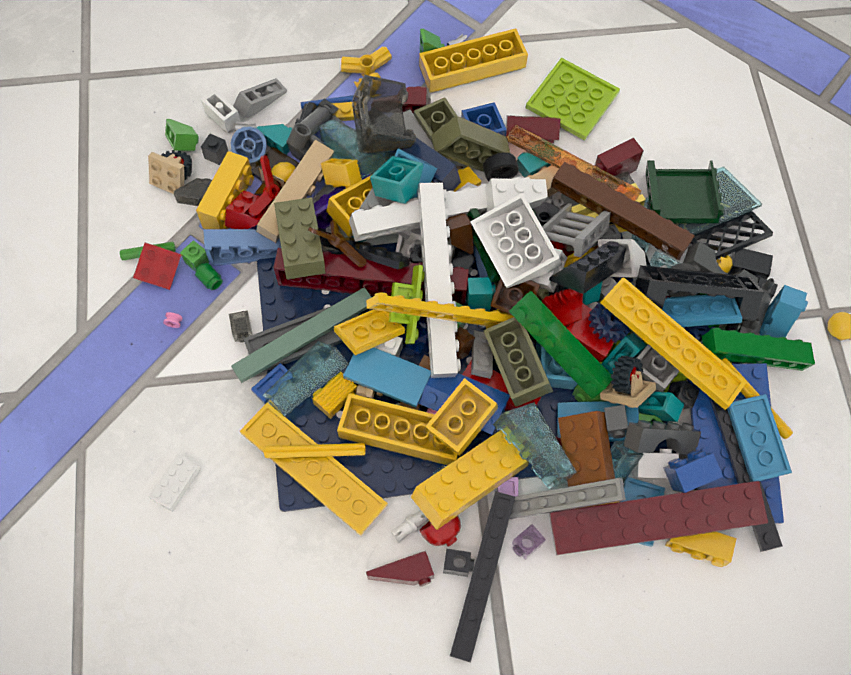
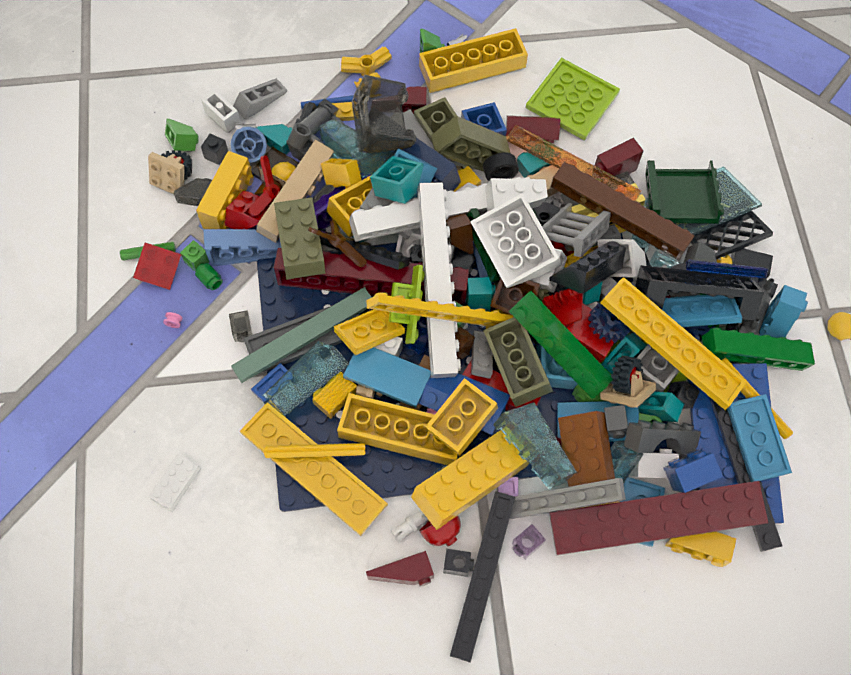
none -> clear blue axle [686,260,768,278]

